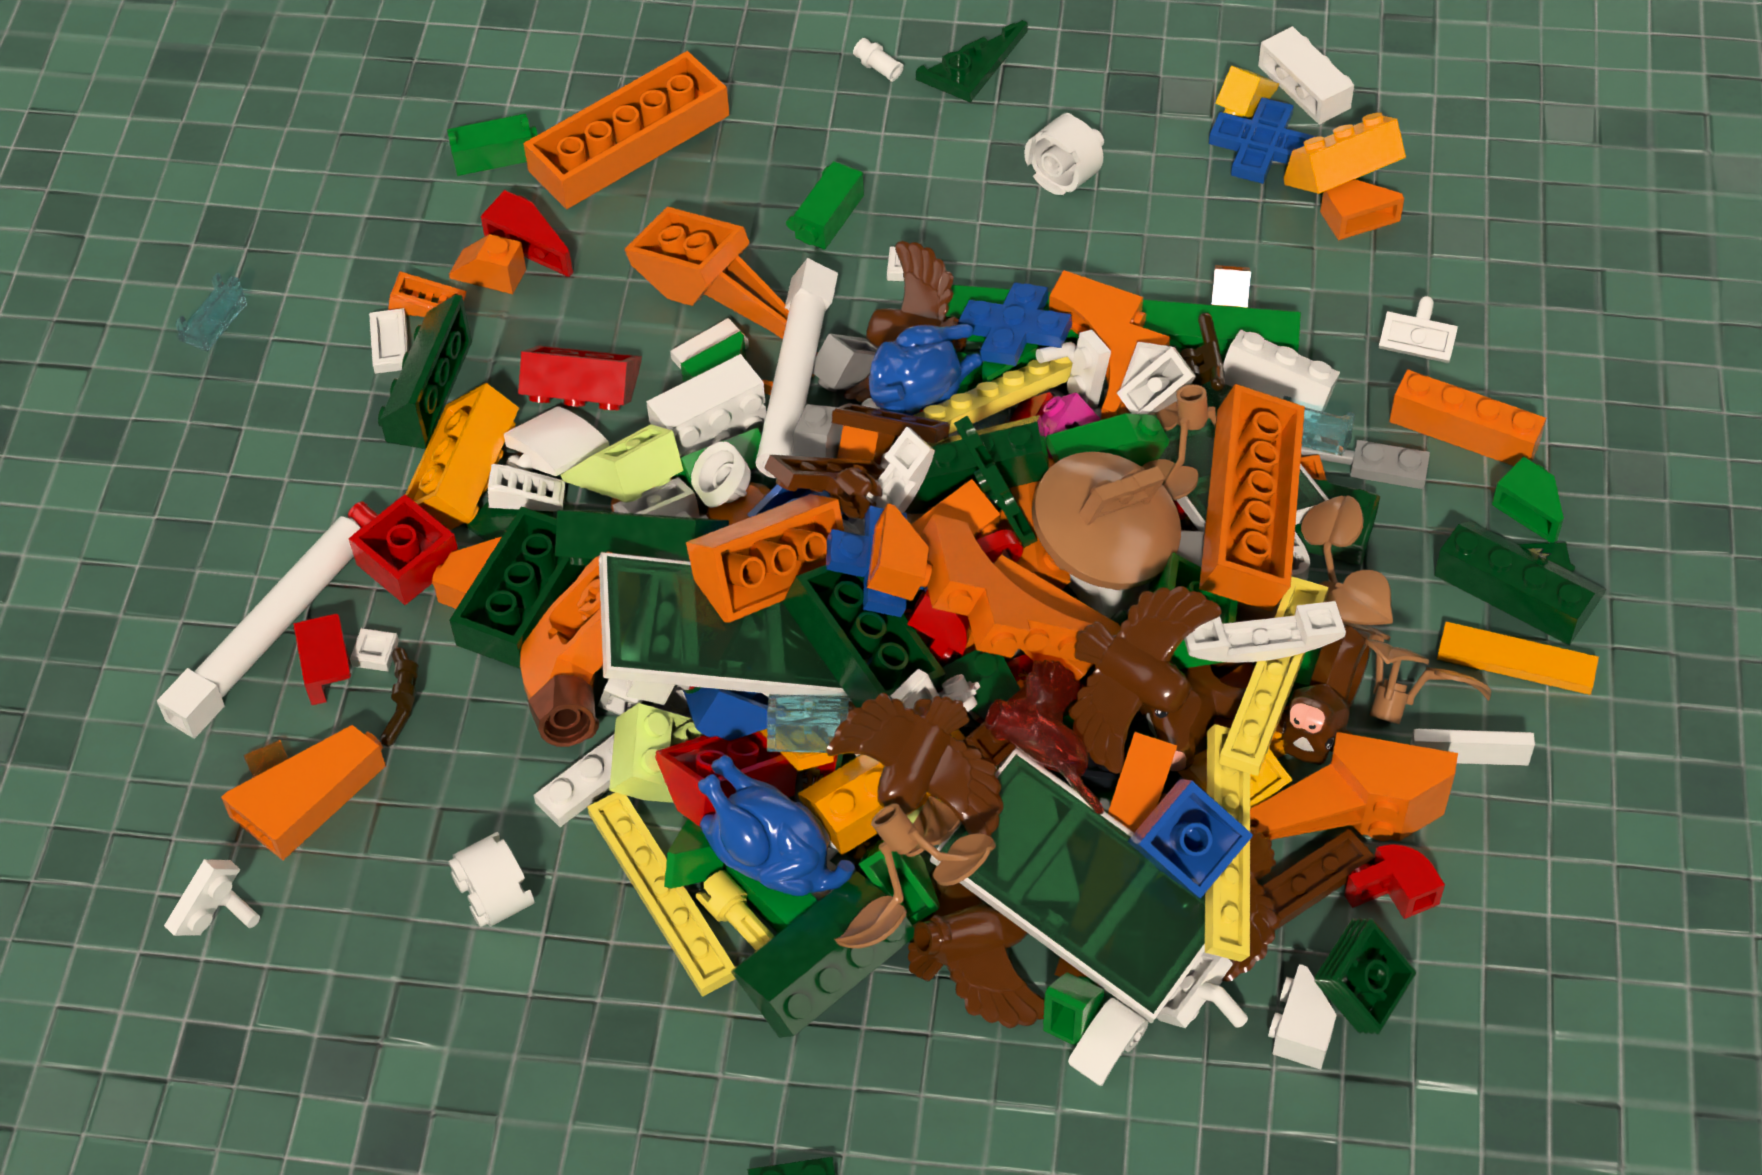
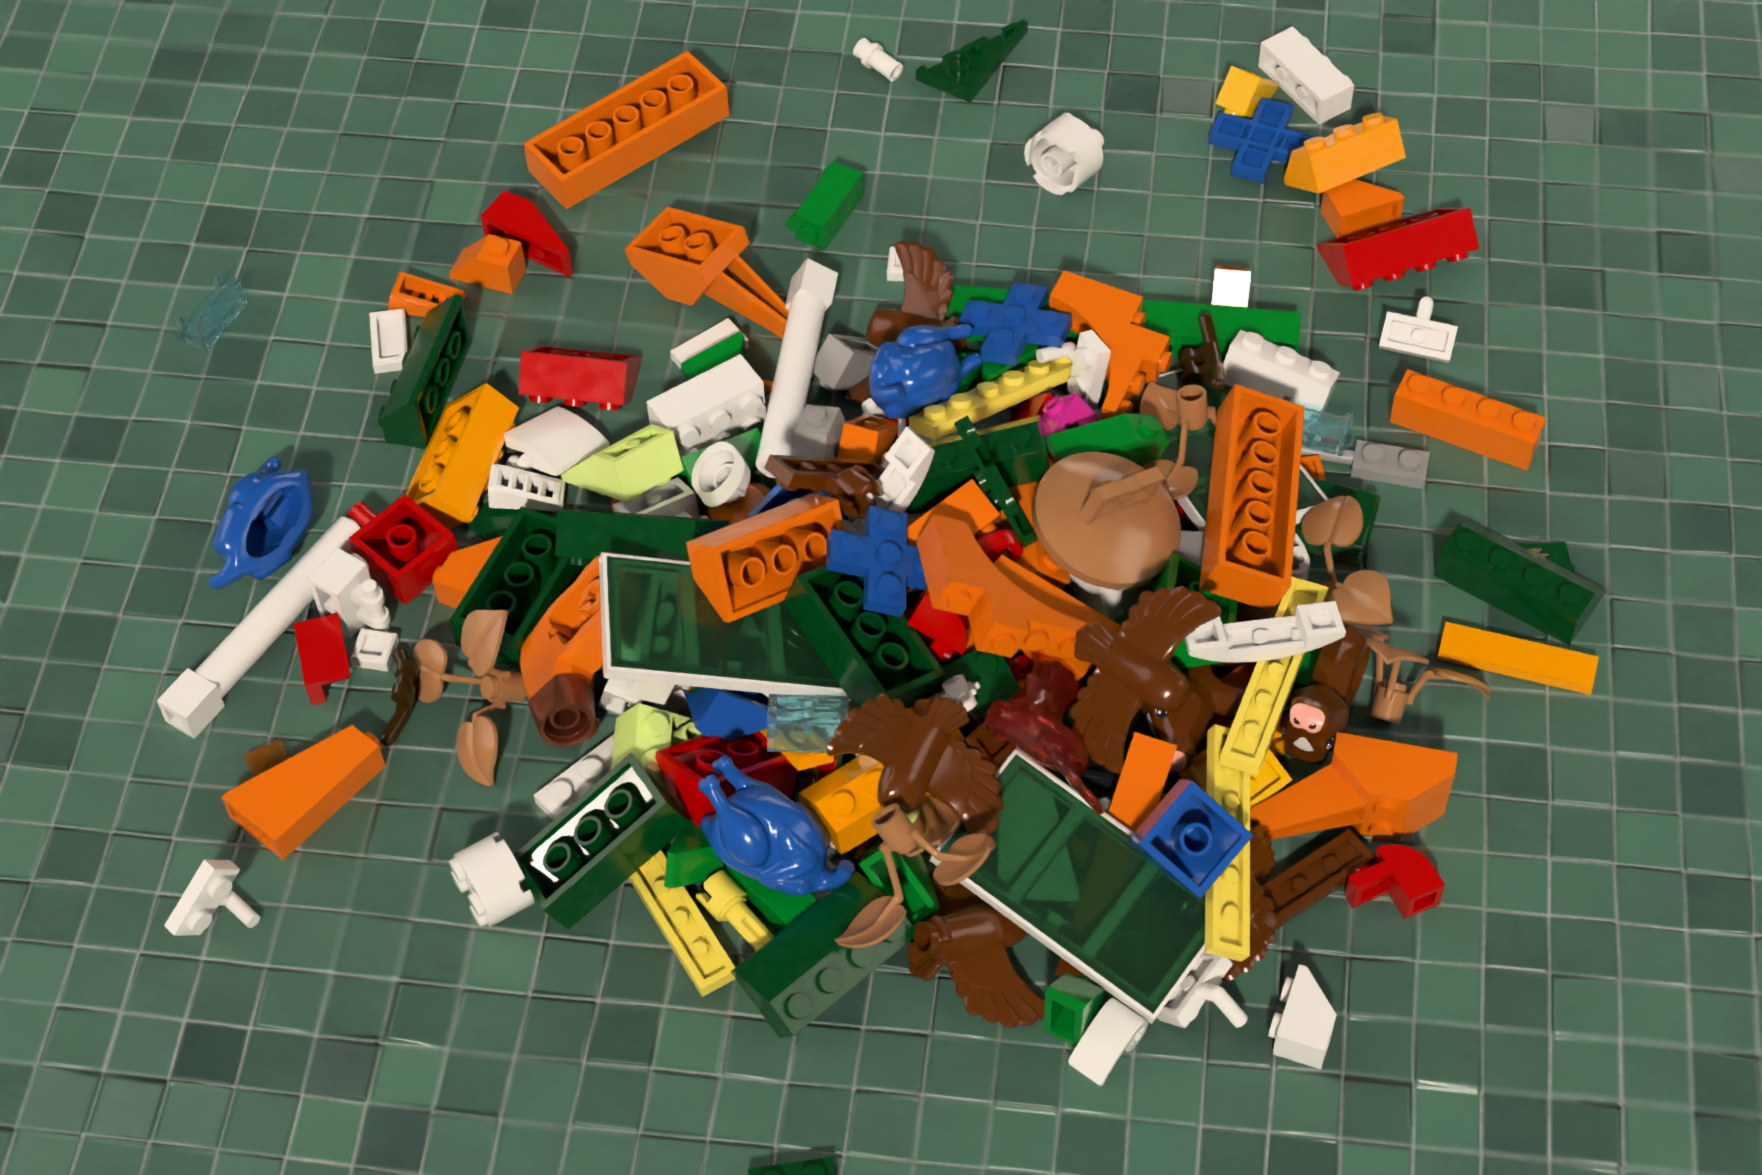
green brick [447,113,538,176] -> none
reddish brown tile [831,403,950,443] -> none
orange slope [867,503,932,601] -> none
white tile [891,669,939,709] -> none
white slope [1117,342,1196,415] -> none
dark green brick [1314,918,1416,1035] -> none
white tile [1410,729,1535,766] -> none
green slope [1492,456,1564,543] -> none
none -> blue piece [208,457,313,589]
none -> white brick [308,547,391,638]
none -> medium nougat plant [412,610,526,786]
none -> dark green slope [513,753,691,930]
none -> red slope [1317,207,1479,291]

